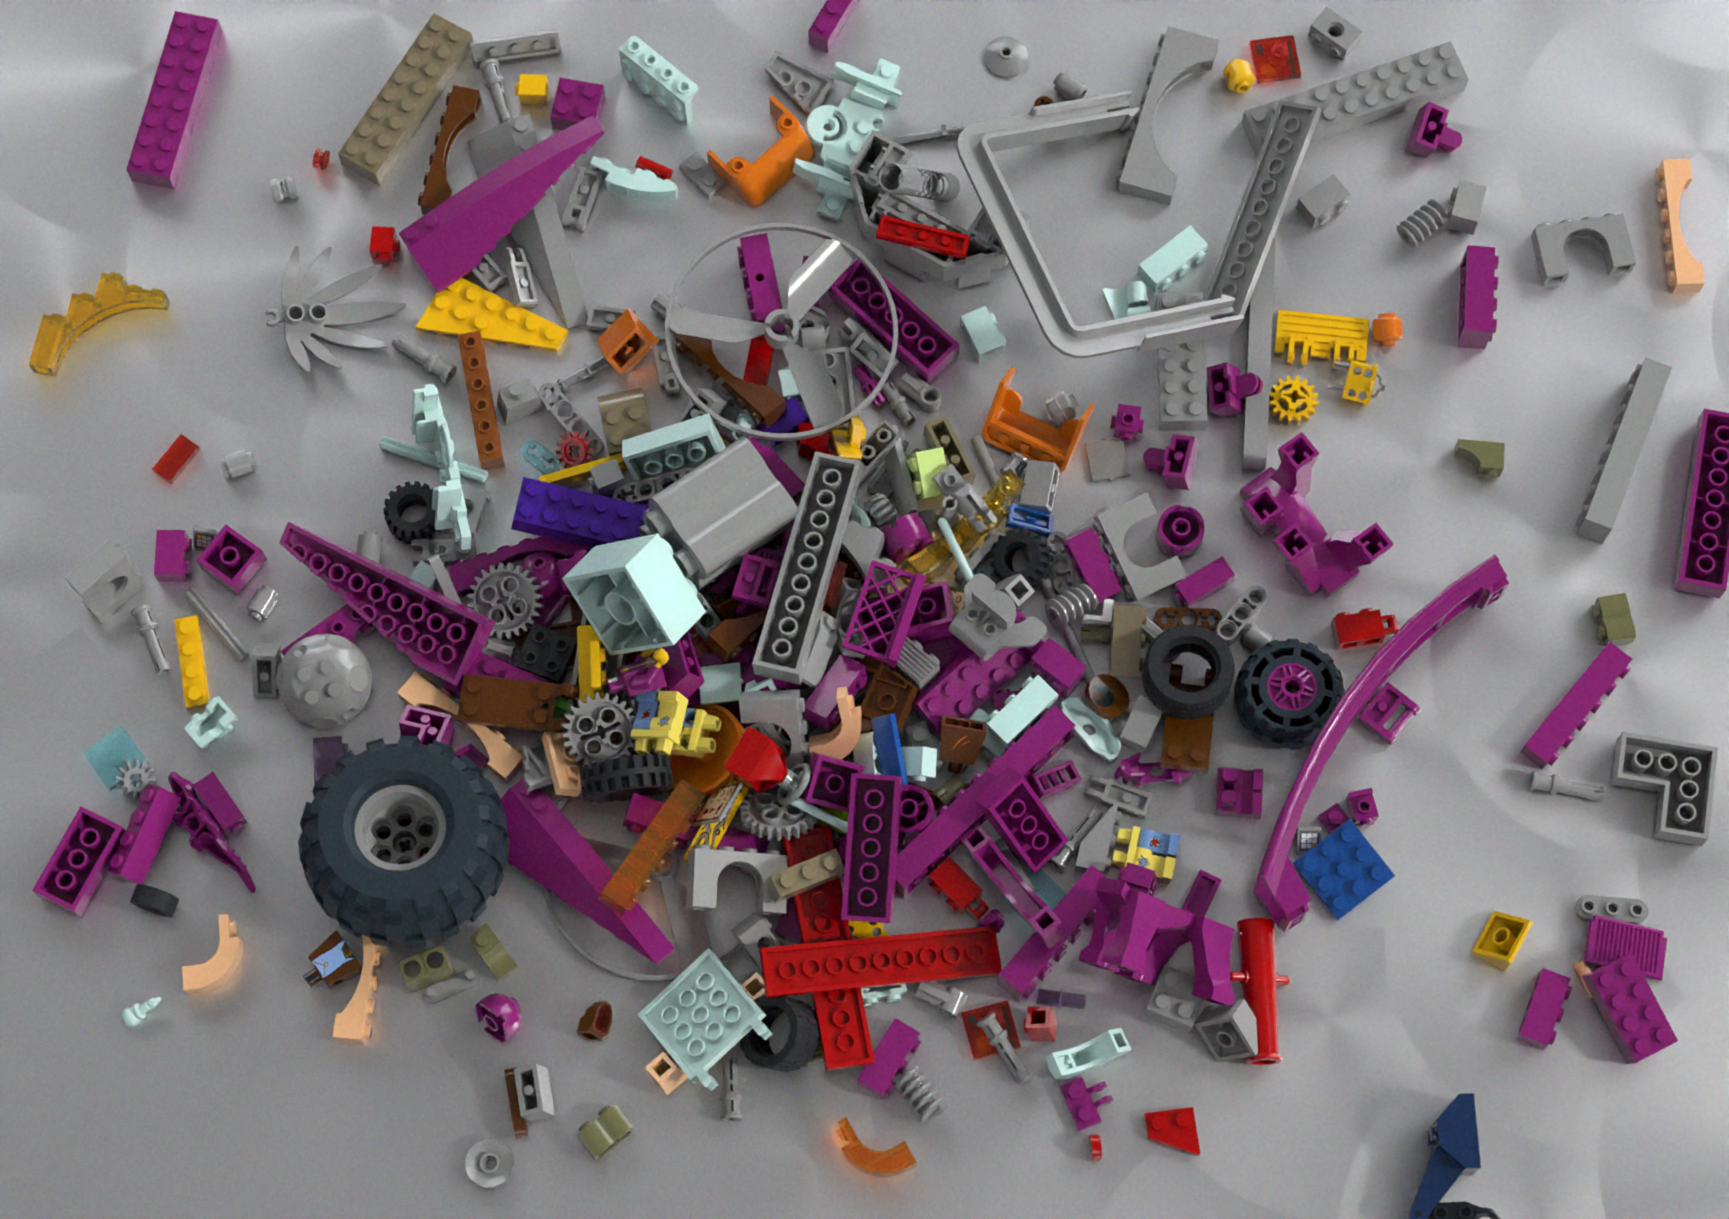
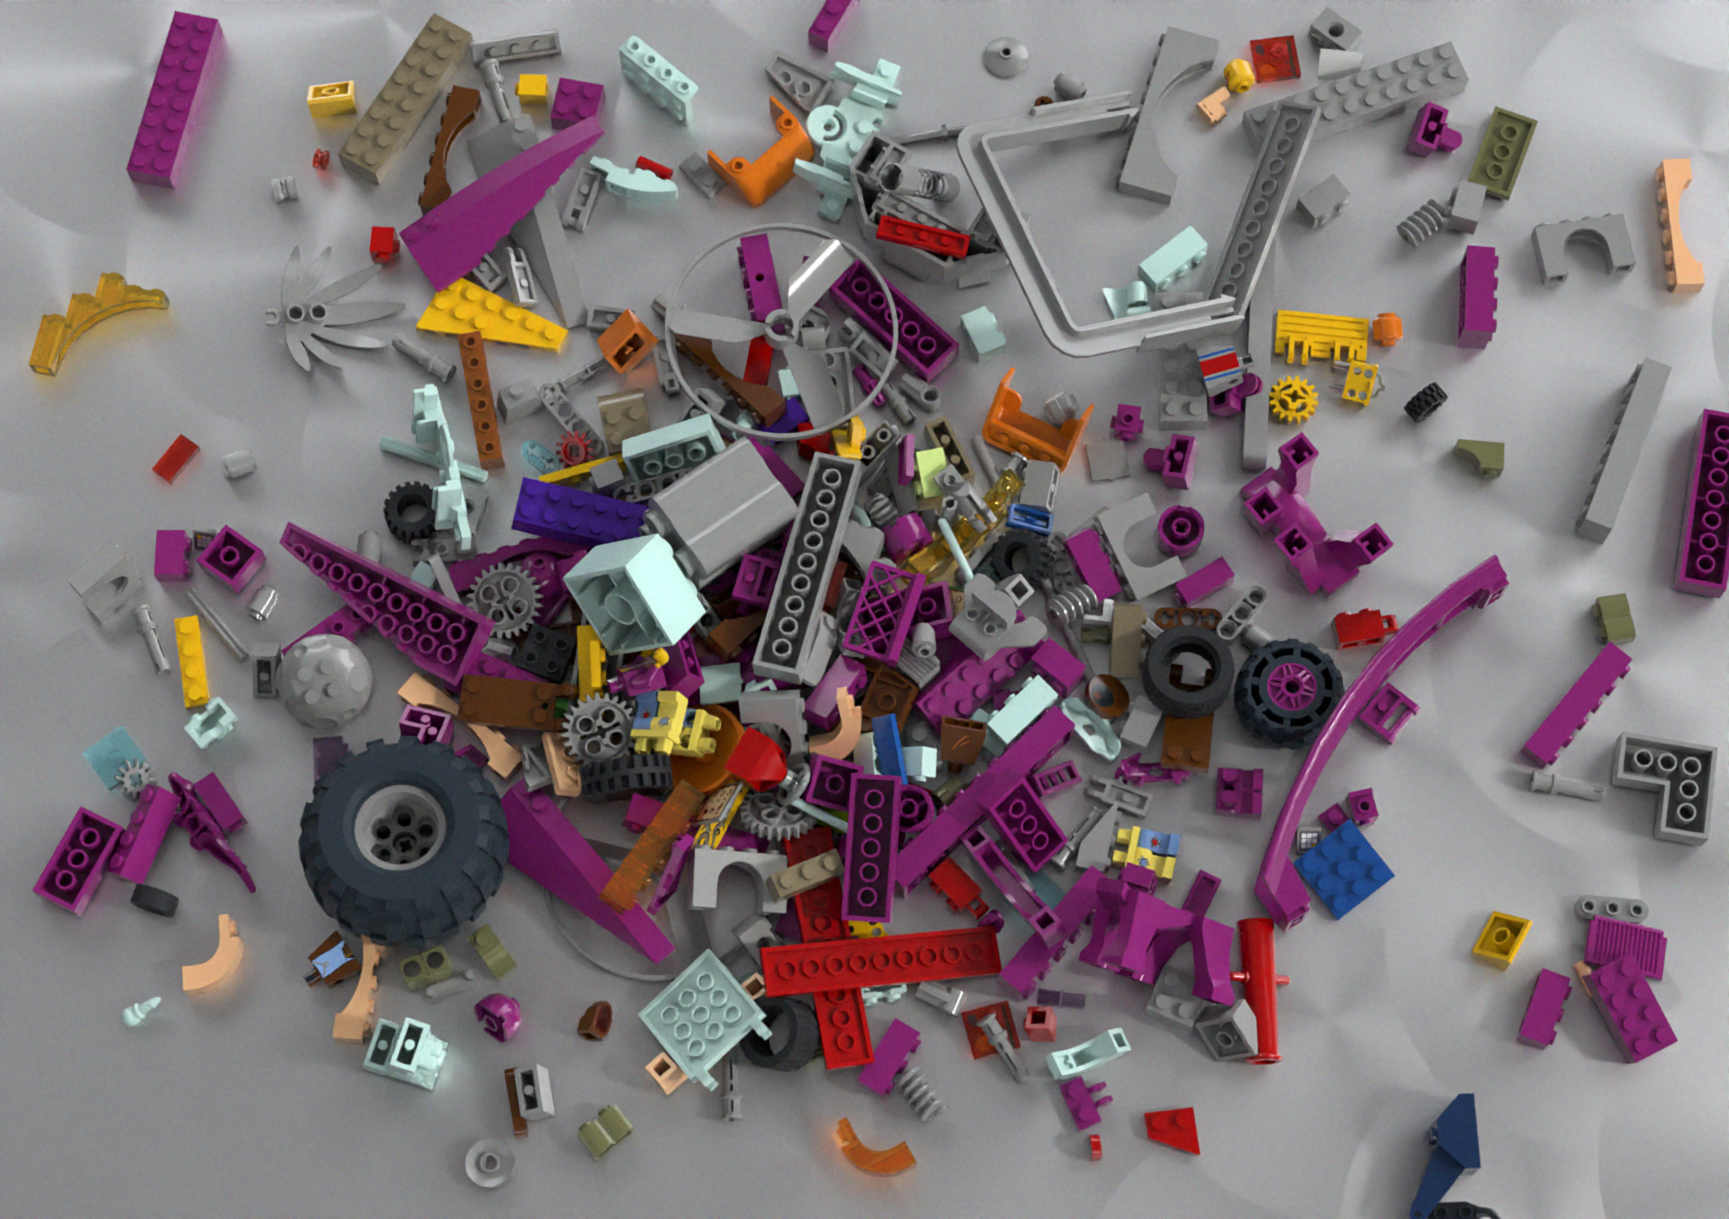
none -> yellow slope [307,81,357,119]
none -> light aqua brick [362,1017,448,1090]
none -> magenta wing [646,834,695,916]
none -> magenta tile [898,433,915,486]
none -> light grey brick [911,623,936,658]
none -> light nougat piece [1196,86,1230,126]
none -> torso [1196,345,1254,397]
none -> white sticker [1317,48,1363,80]
none -> black tyre [1404,382,1448,424]
none -> olive plate [1468,106,1538,201]

